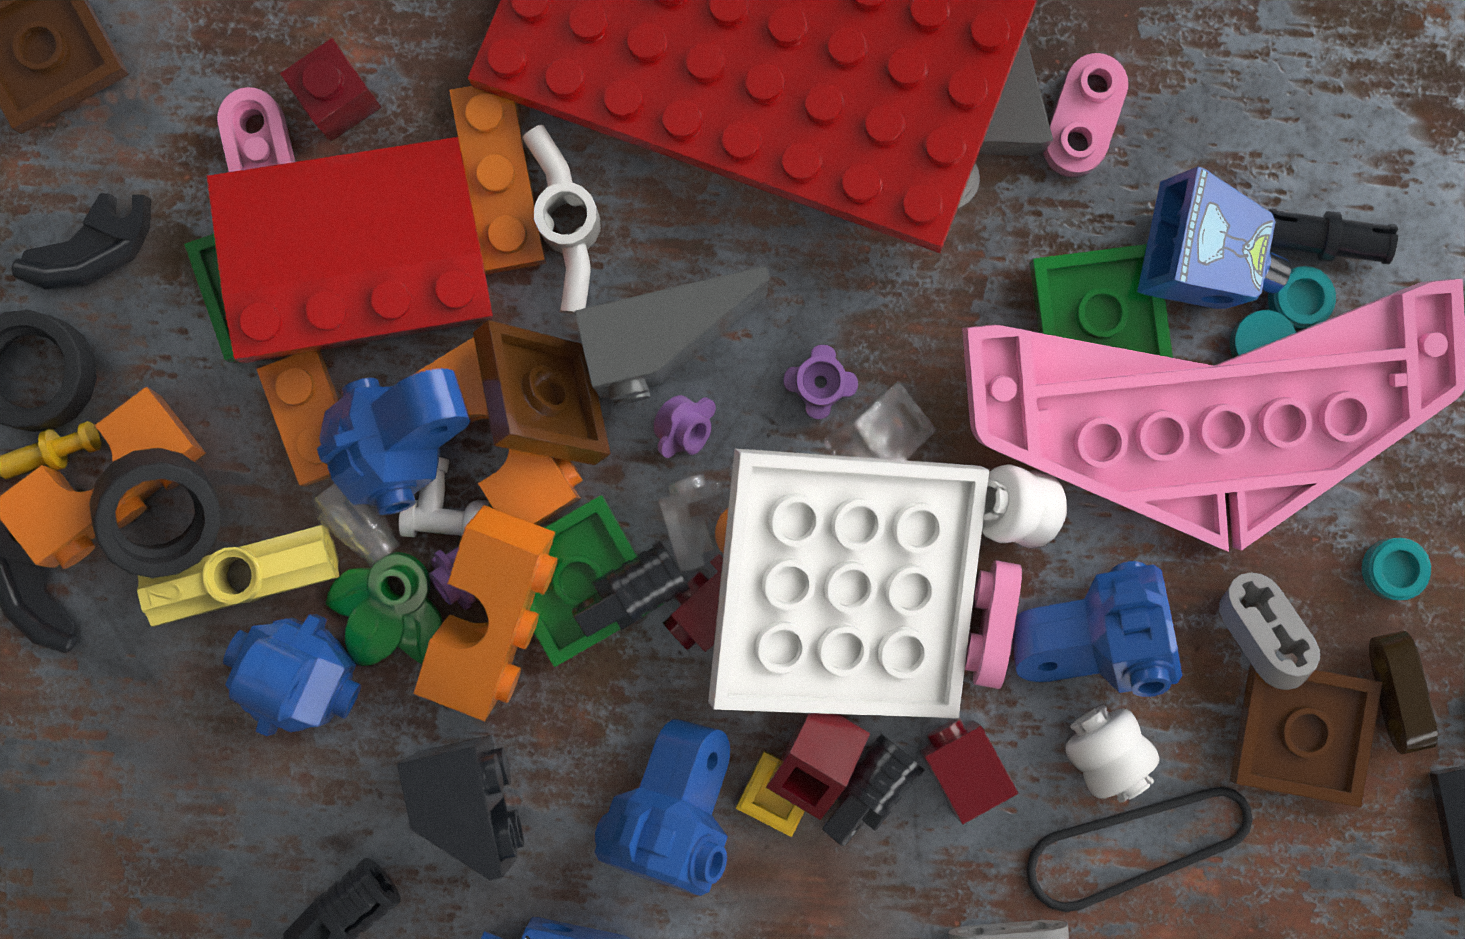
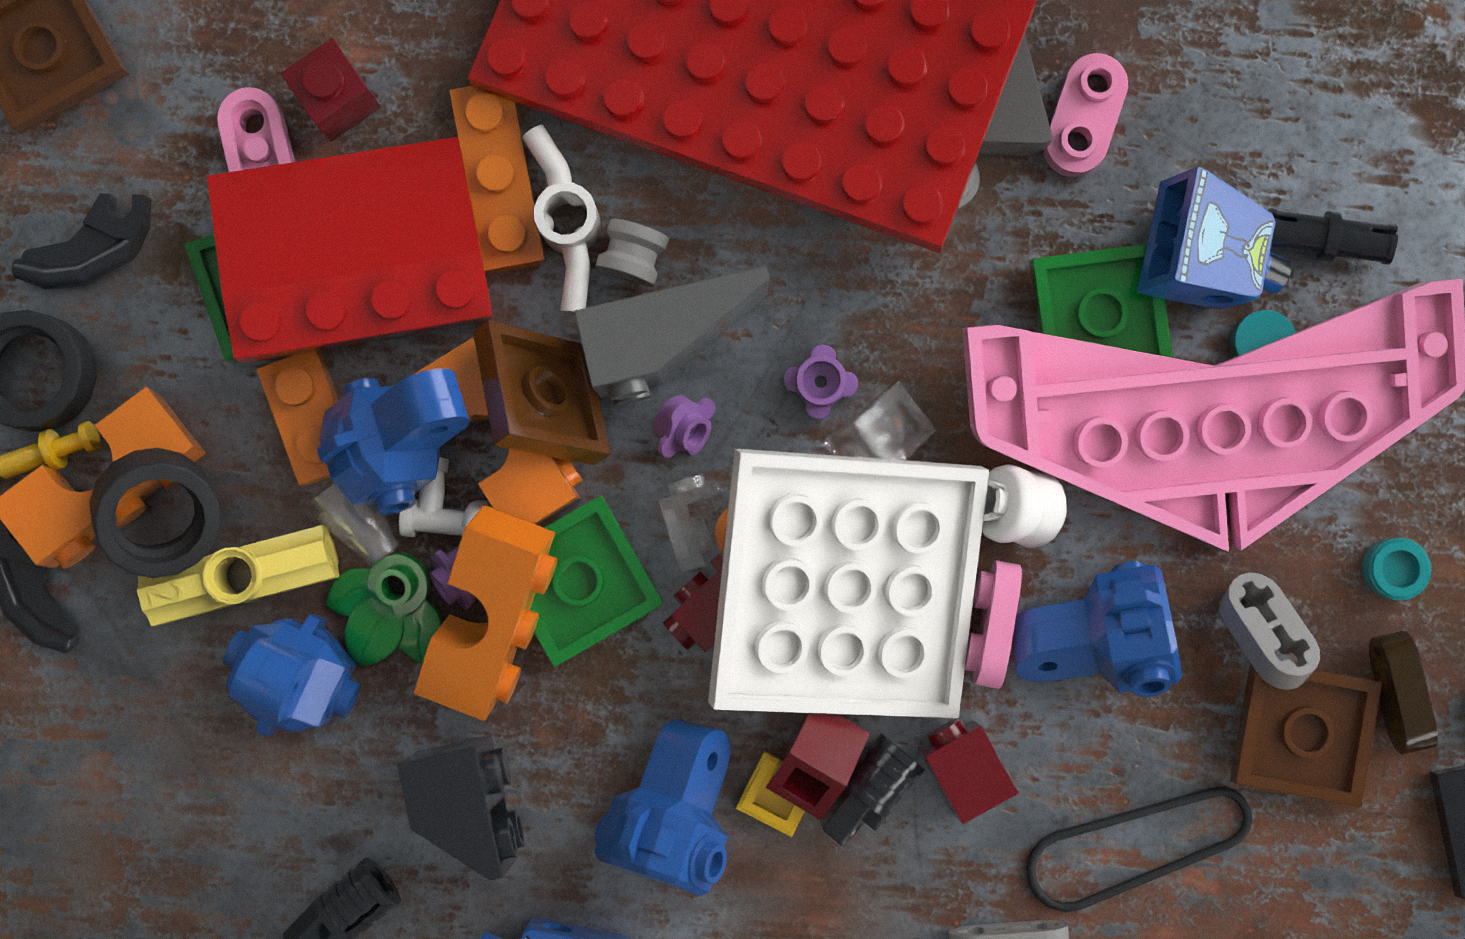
black hinge [572,540,690,637] -> none
white piece [1065,705,1159,802] -> none
teal tile [1268,266,1336,331] -> none
none -> light grey wheel [595,218,669,287]

